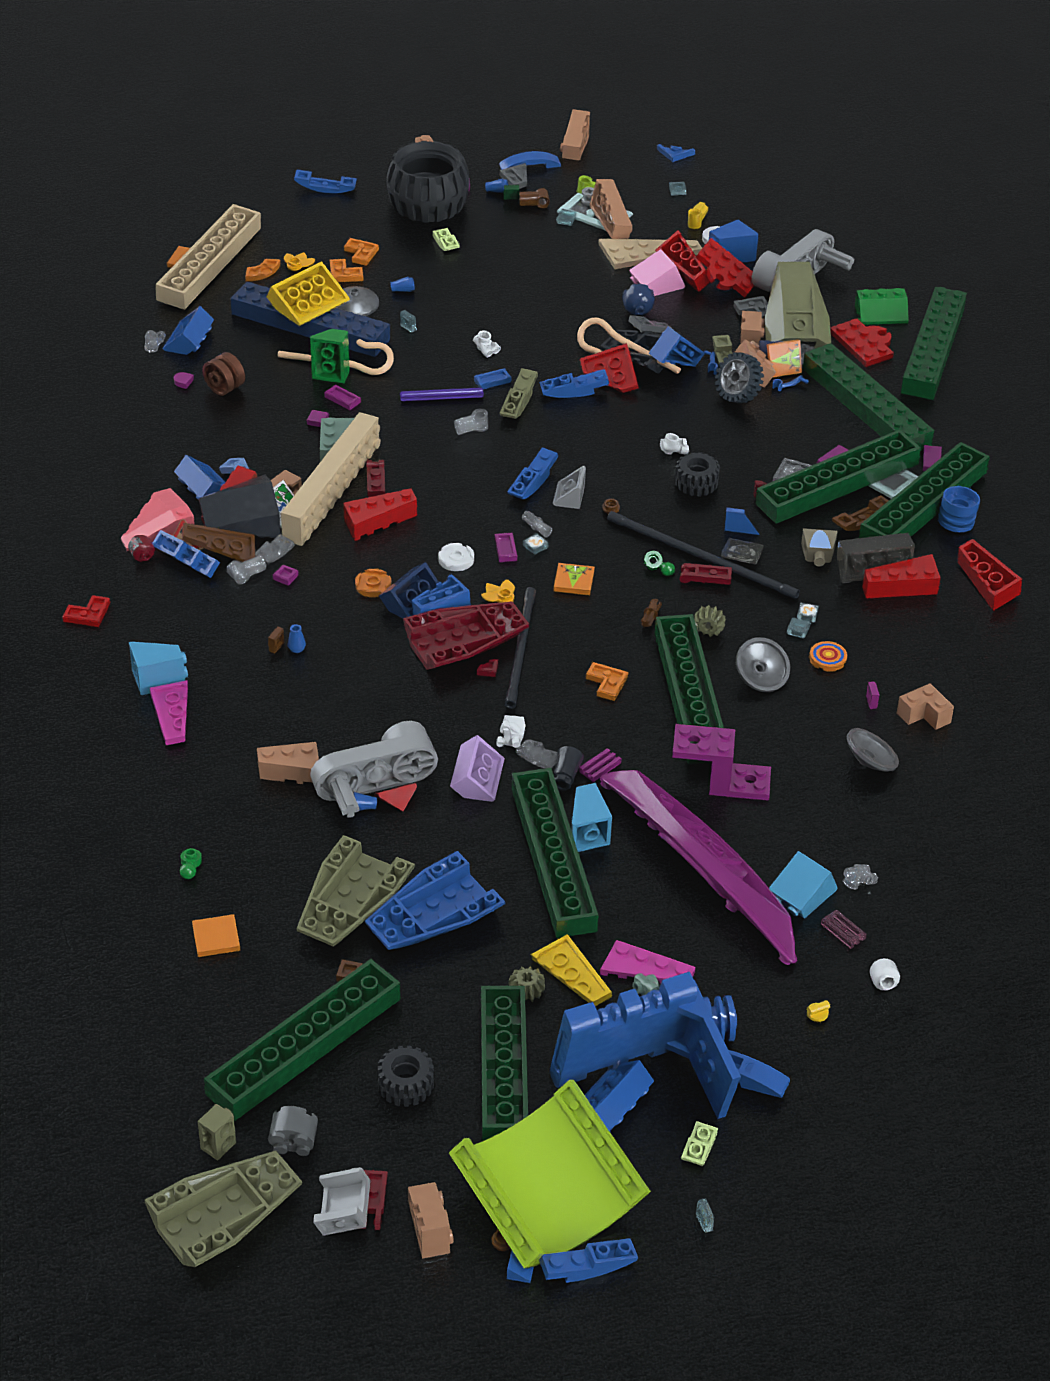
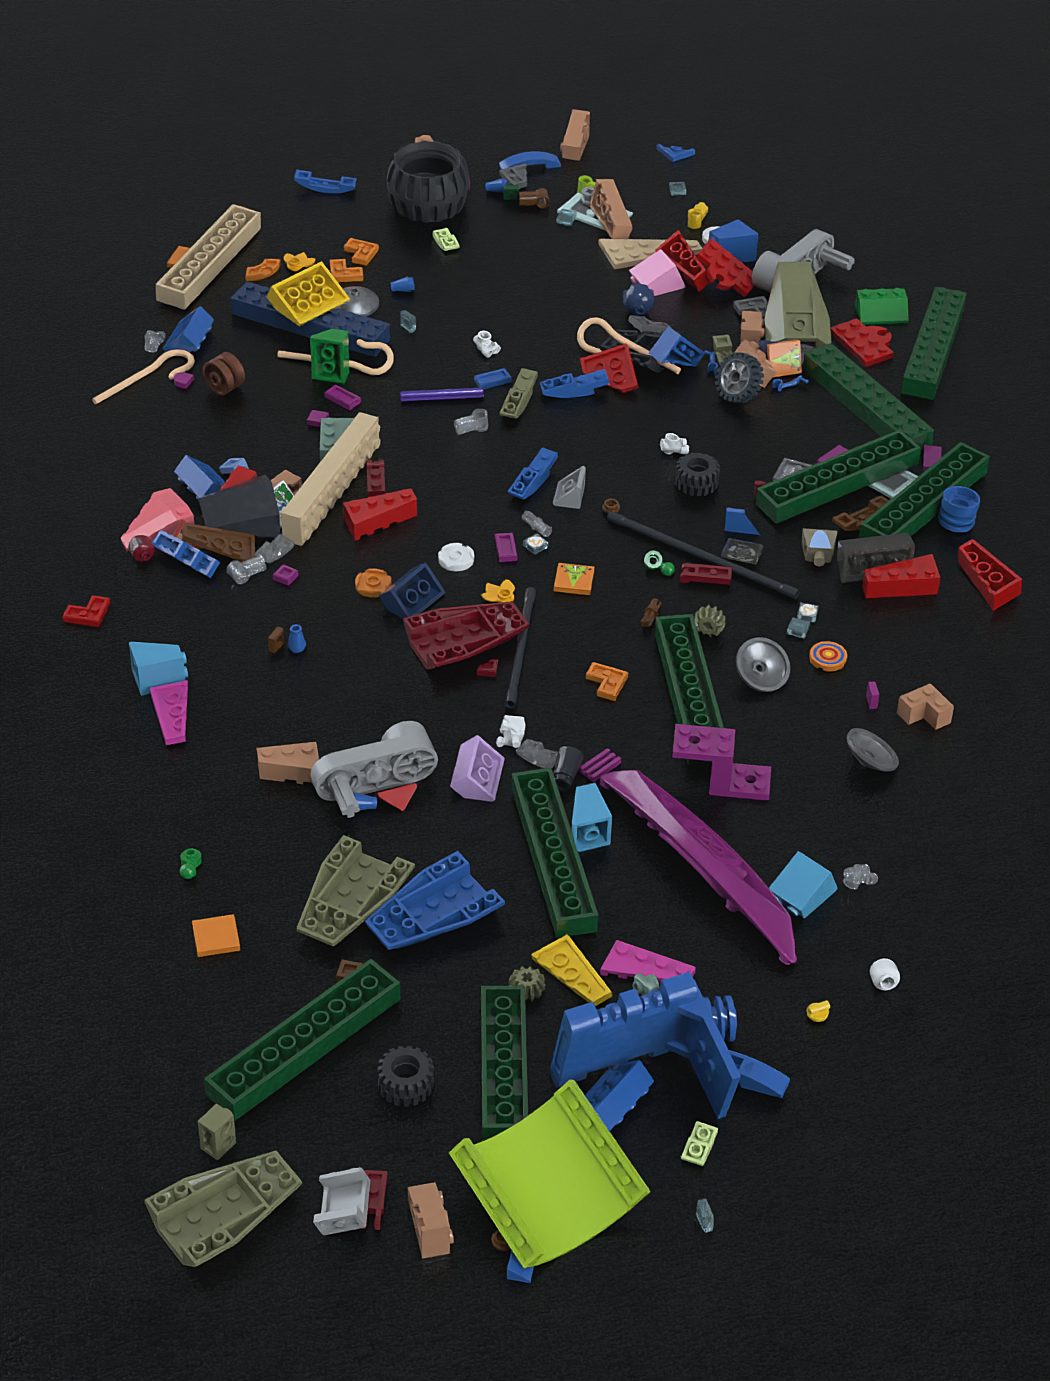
dark grey brick [268,1106,318,1156] -> none
blue wedge [412,574,471,615] -> none
blue slope [539,1239,638,1283] -> none
clear pink tile [821,910,866,949] -> none
none -> light nougat piece [92,349,195,404]

